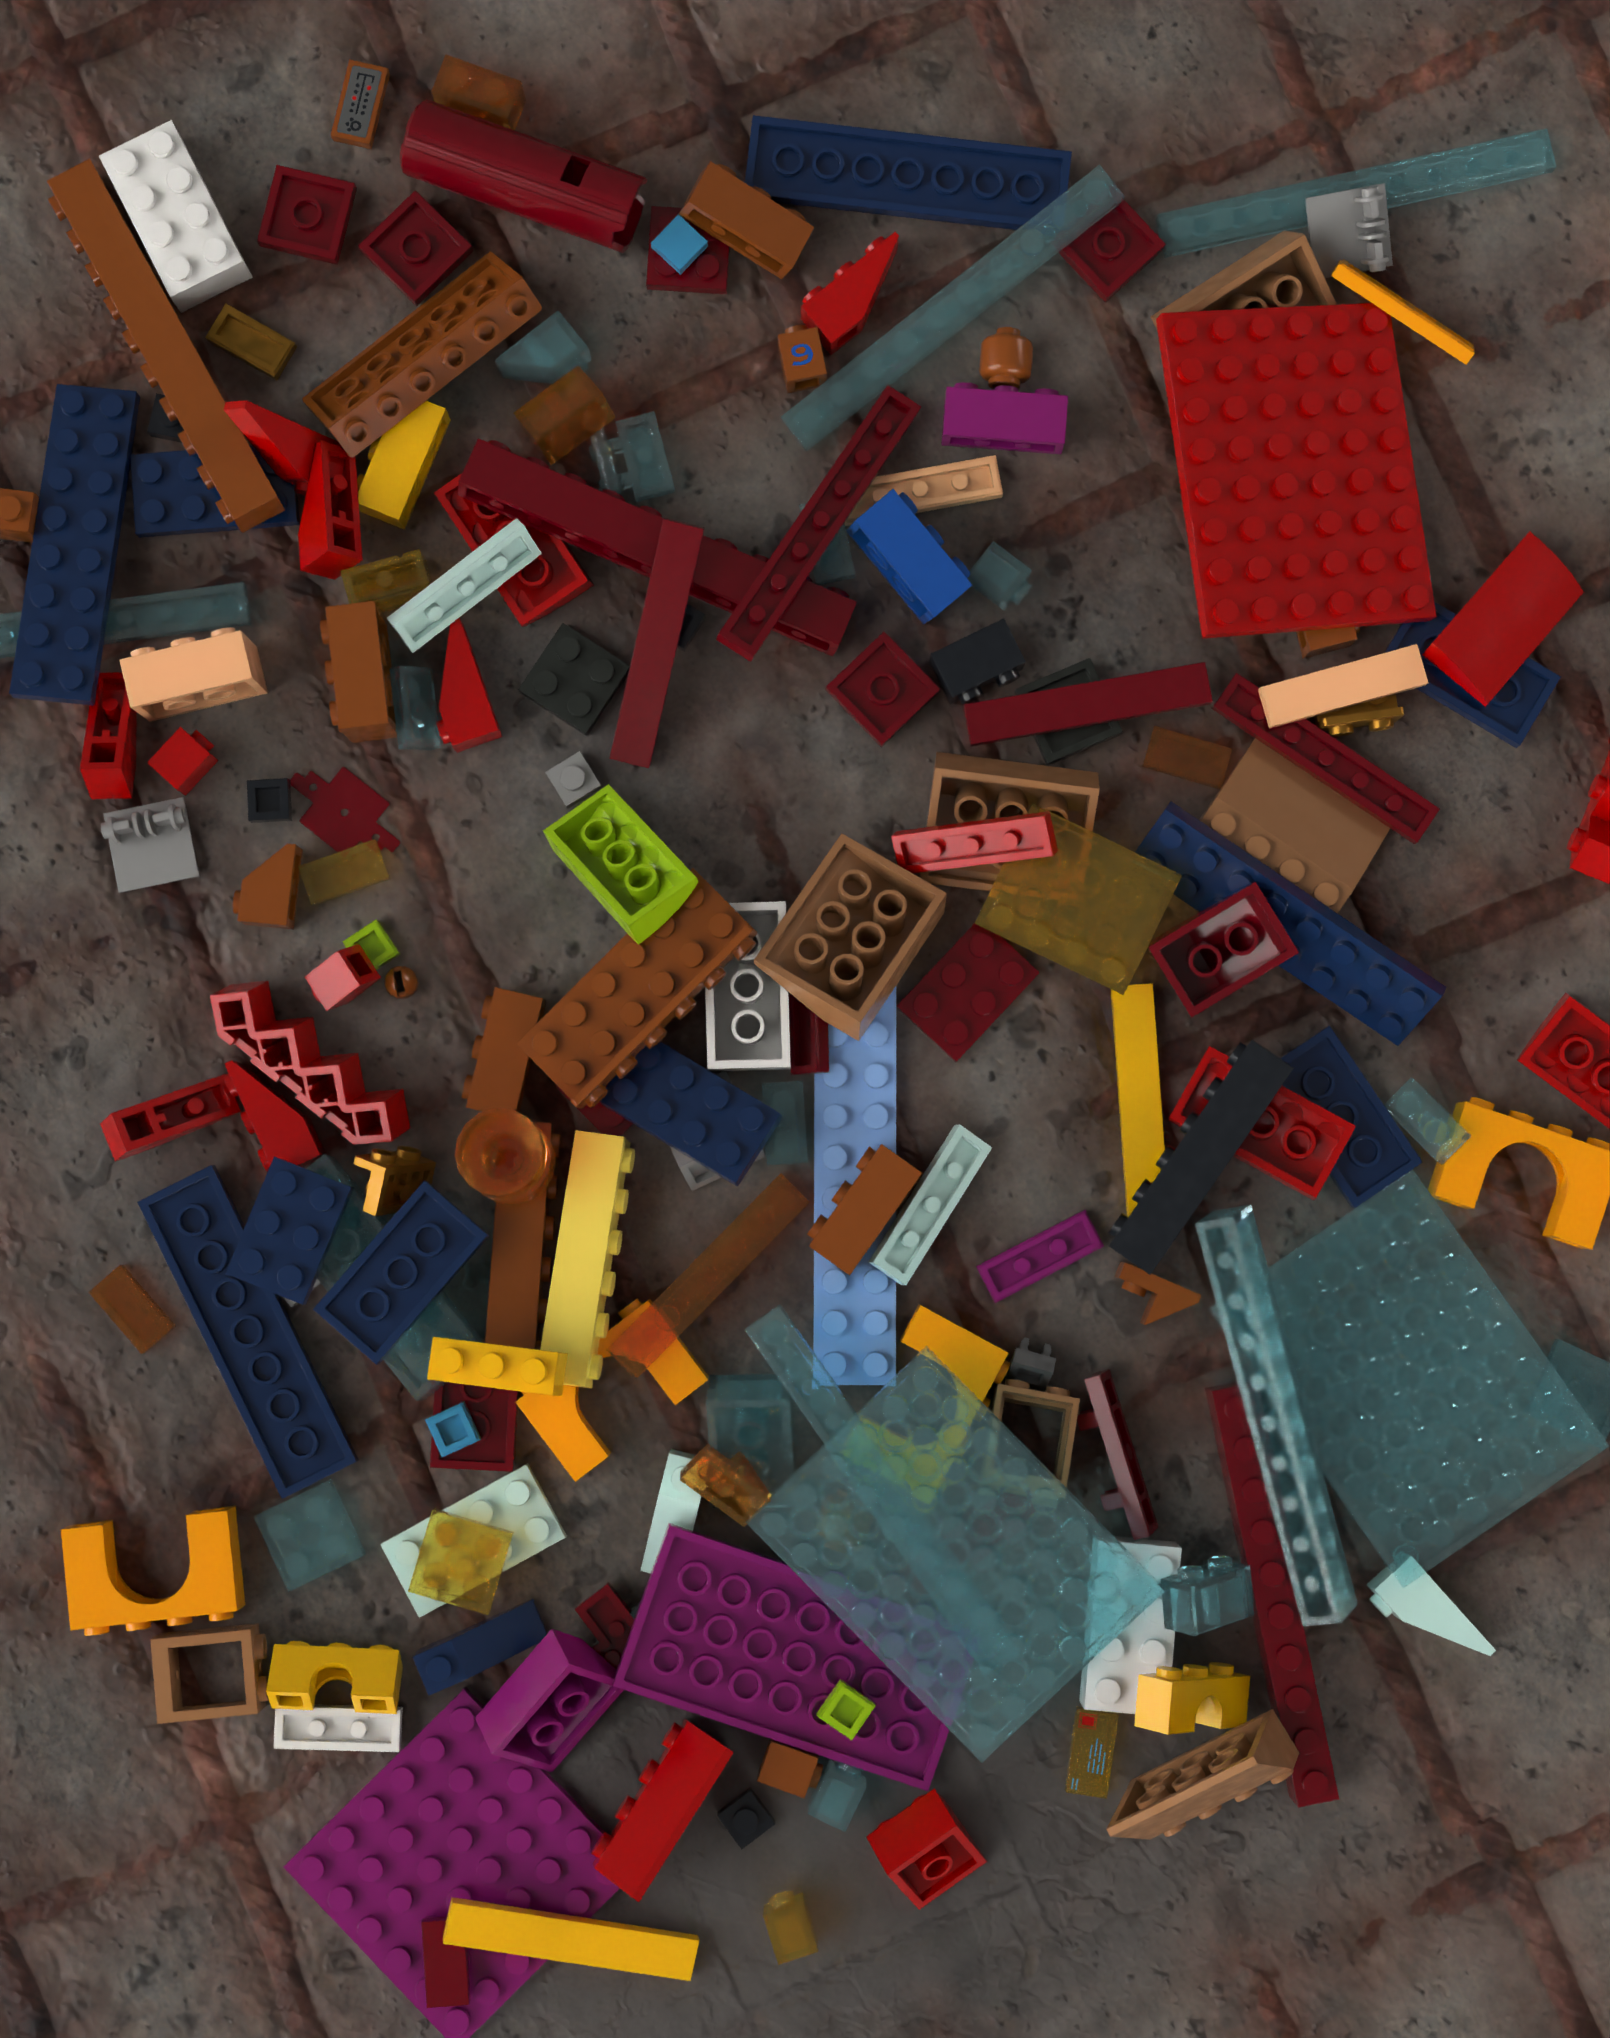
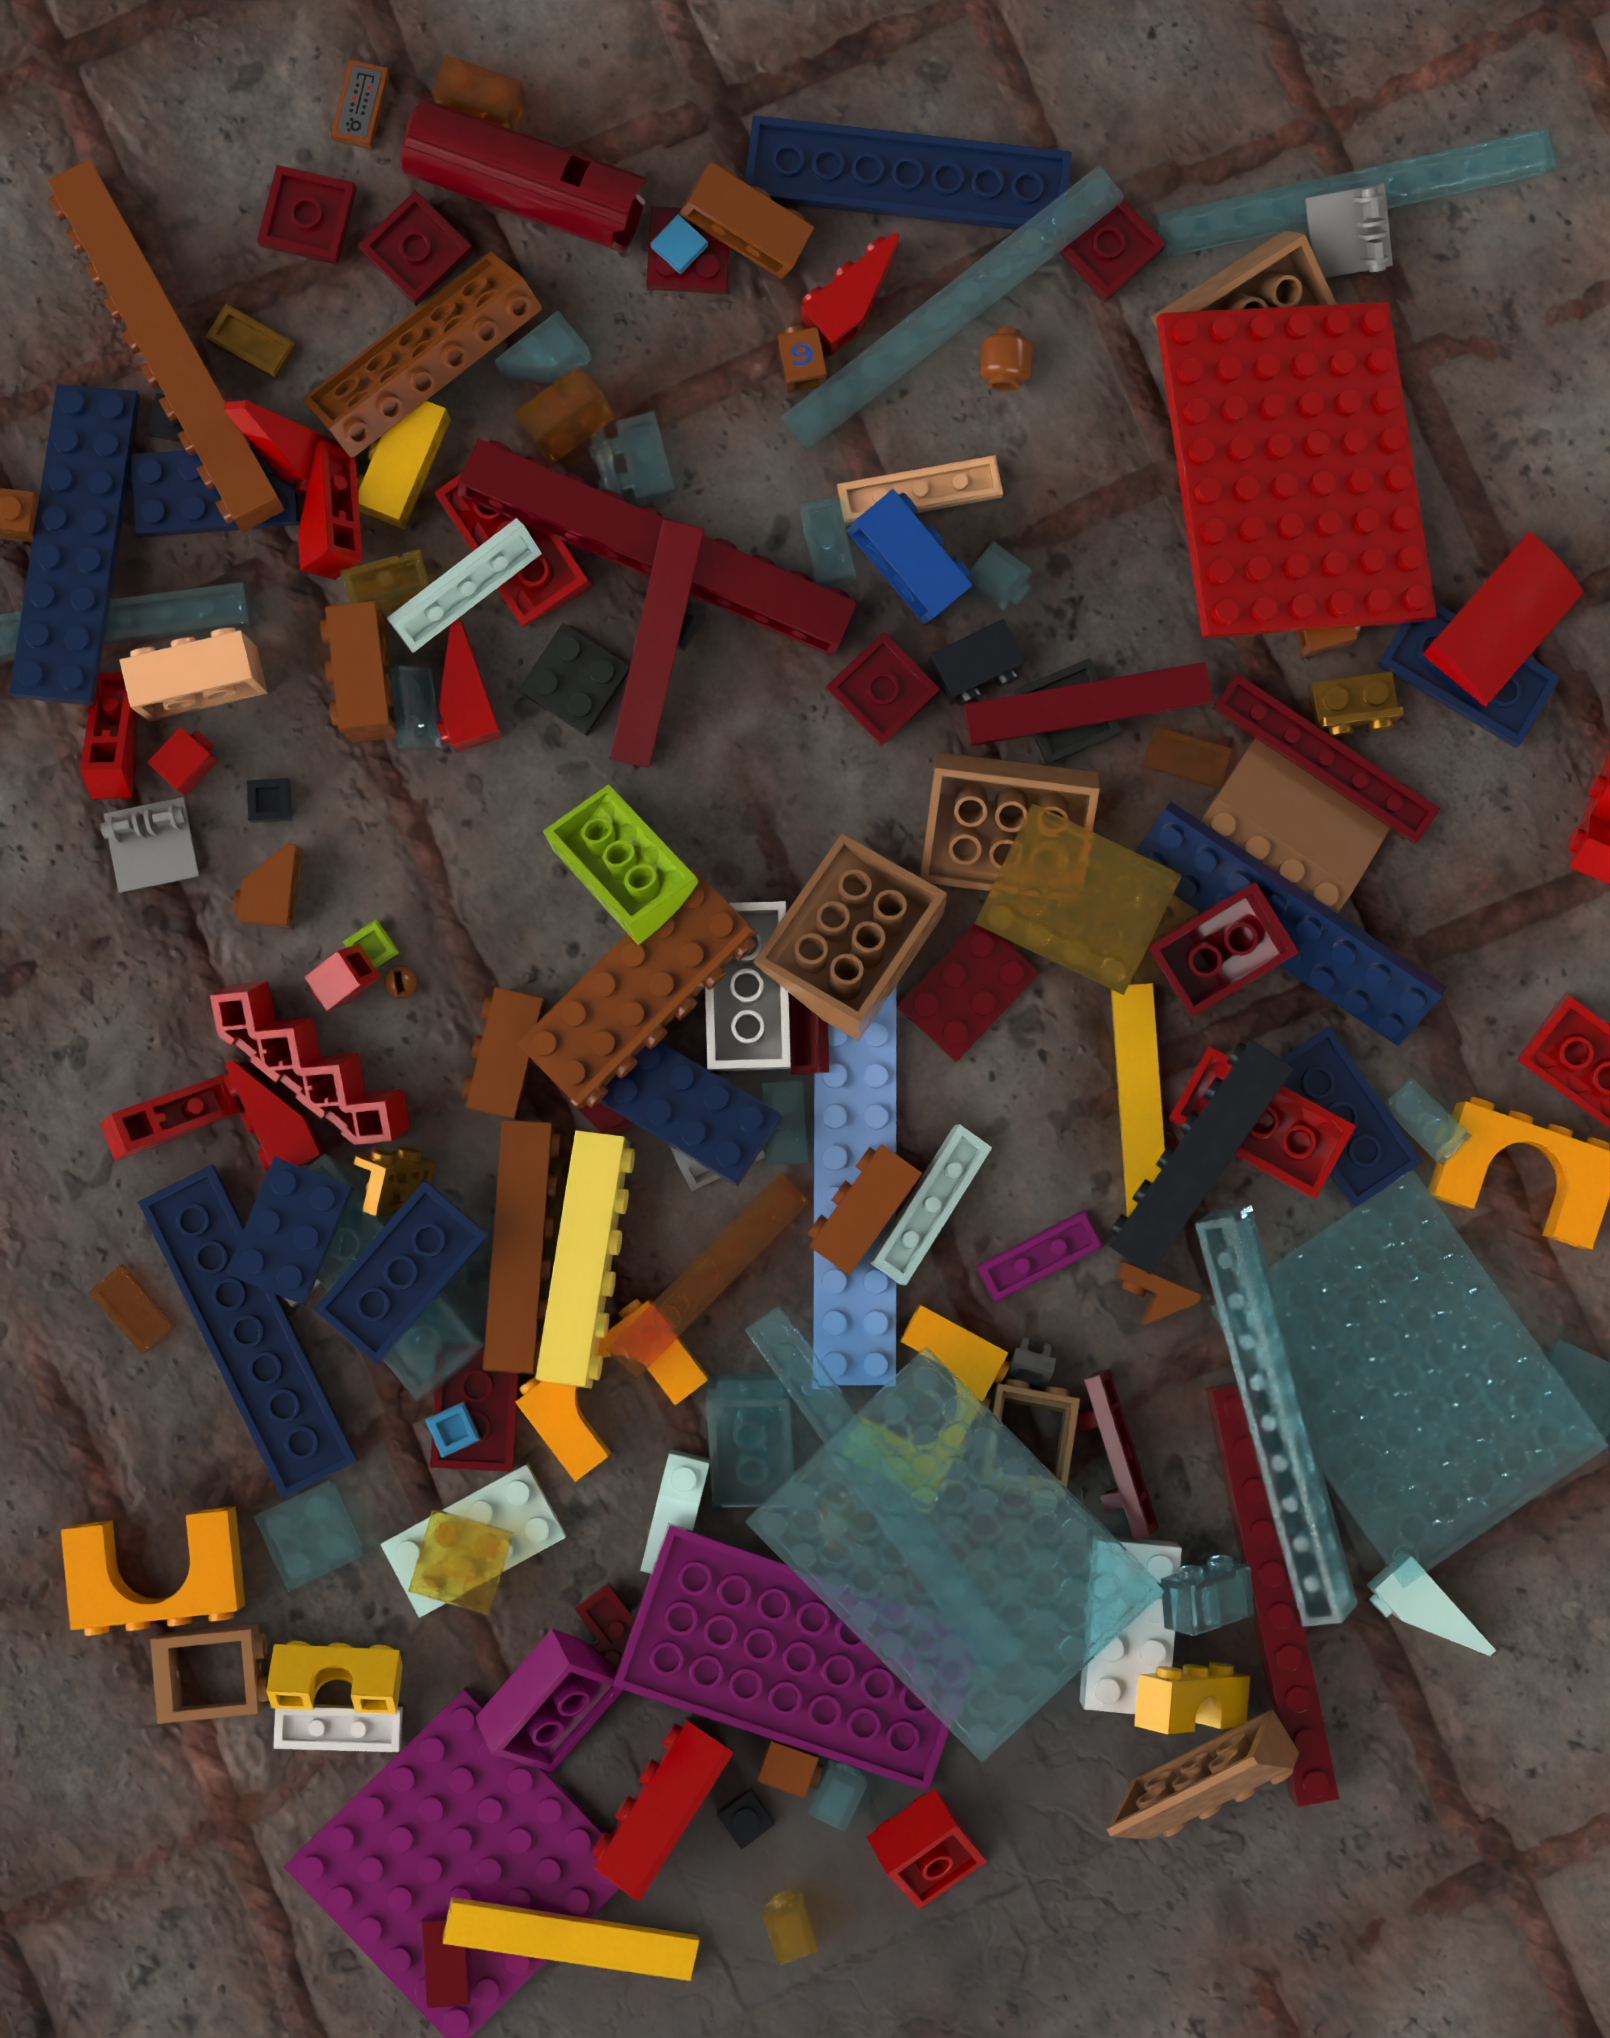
white brick [99,120,253,313] -> none
dark red piece [290,767,400,858] -> none
clear yellow plate [298,839,391,906] -> none
dark blue slope [412,1599,548,1696] -> none
yellow arch [427,1337,568,1396] -> none
clear orange wheel [455,1108,556,1206] -> none
light grey plate [545,751,602,809] -> none
clear orange slope [680,1444,772,1527] -> none
dark red plate [716,385,921,662] -> none
lime tile [816,1679,876,1740] -> none
plate [891,811,1058,873] -> none
magenta brick [941,382,1068,454] -> none
clear yellow tile [1065,1706,1119,1799] -> none
light nougat tile [1258,644,1429,729] -> none
light orange tile [1331,259,1475,365] -> none

